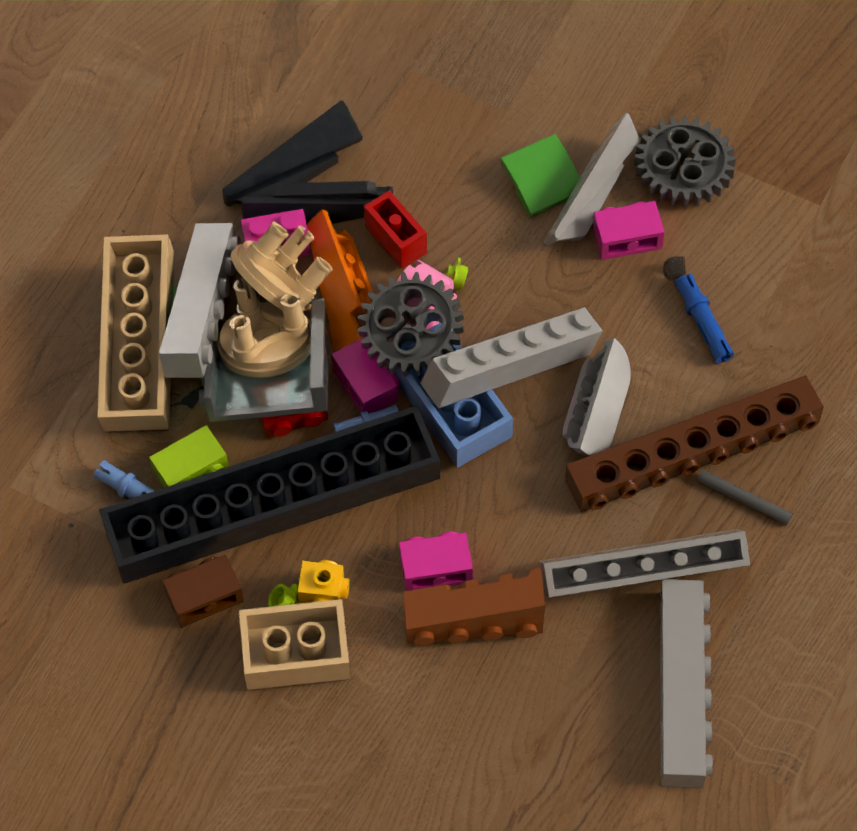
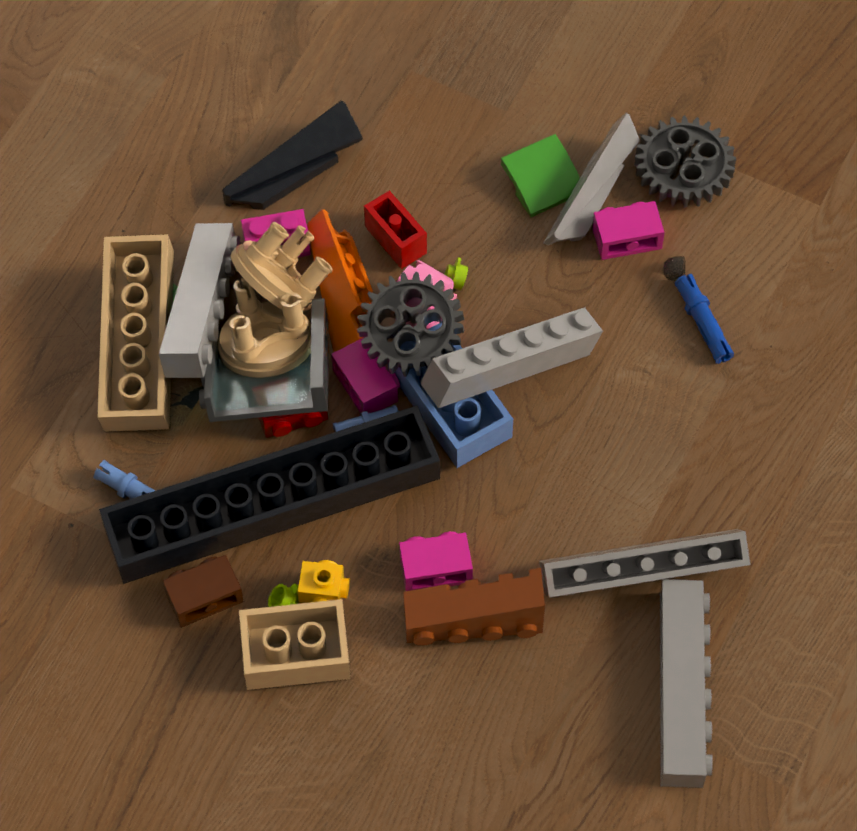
lime brick [149,425,229,488] -> none
black wedge [242,181,393,224] -> none
light grey brick [562,338,631,456] -> none
reddish brown brick [565,375,824,512] -> none
dark grey bar [697,470,793,525] -> none

